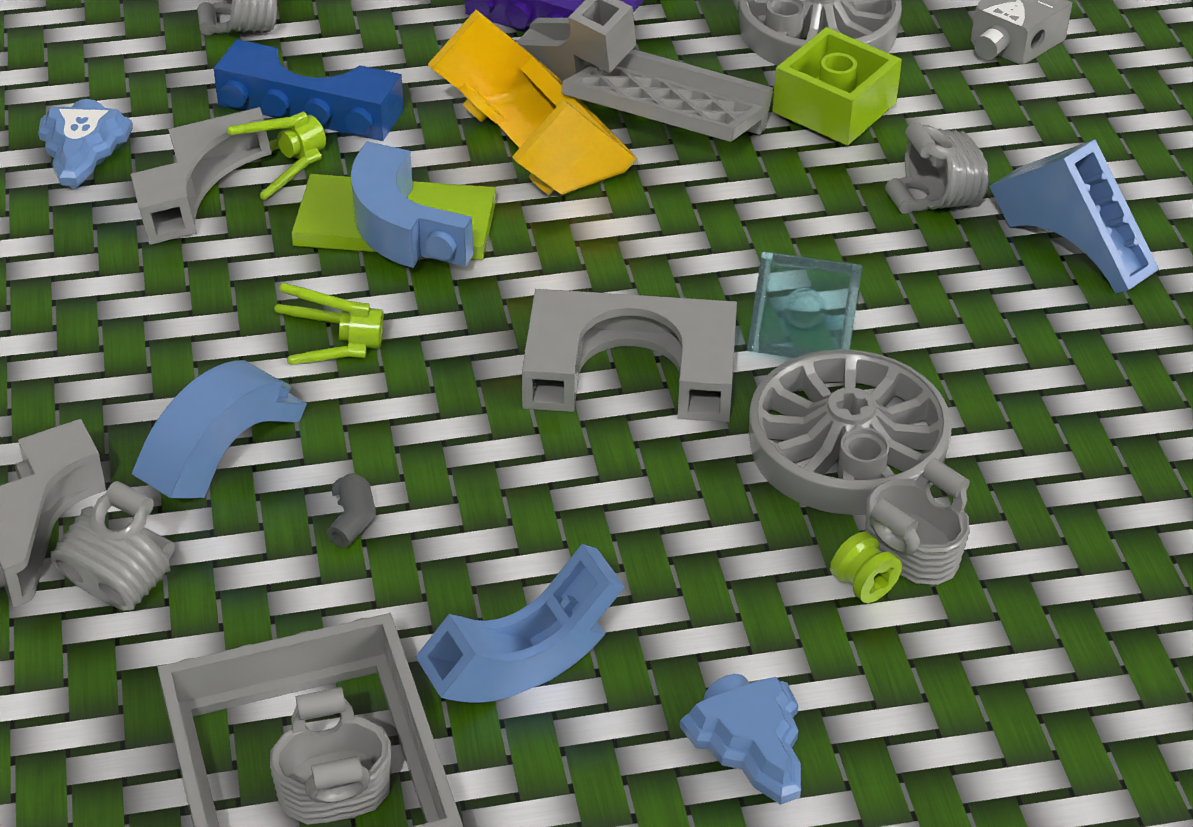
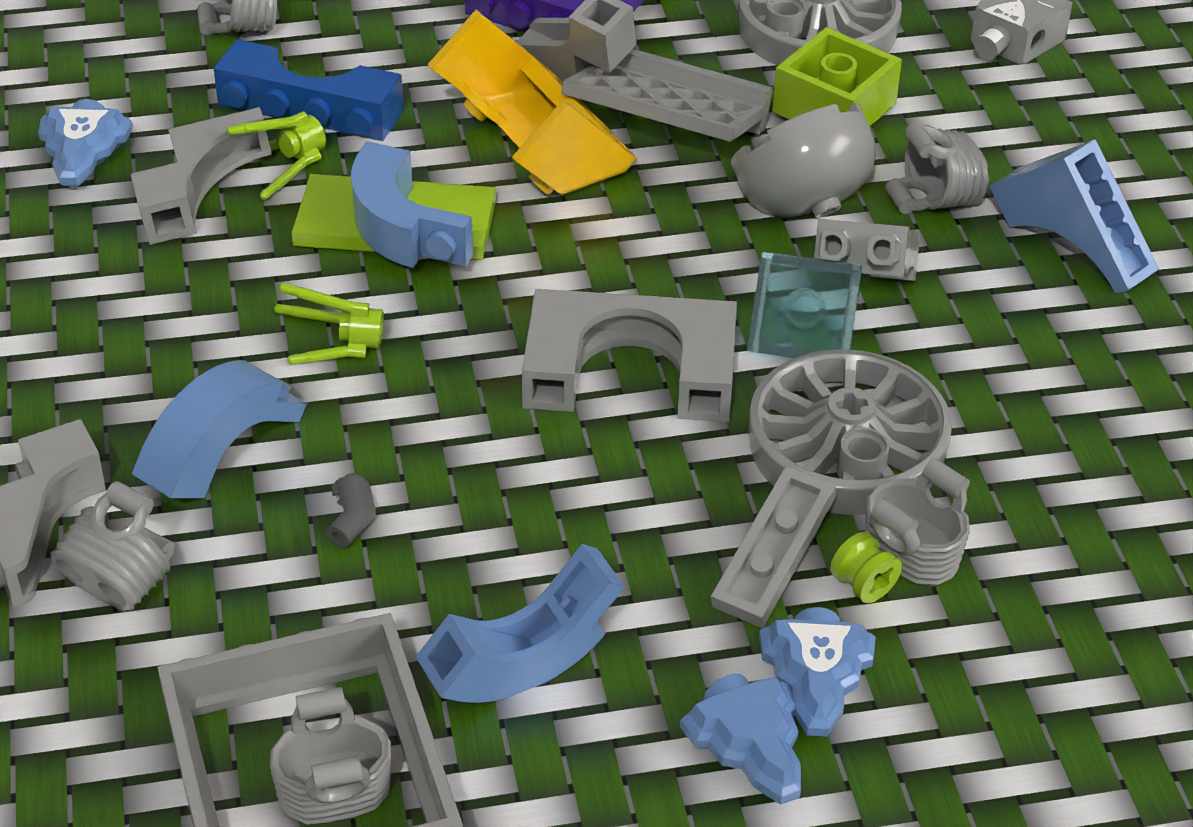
none -> light grey hinge [711,466,836,629]
none -> light grey cylinder [731,103,876,218]
none -> medium blue rock [759,607,876,737]
none -> light grey hips [813,219,920,281]

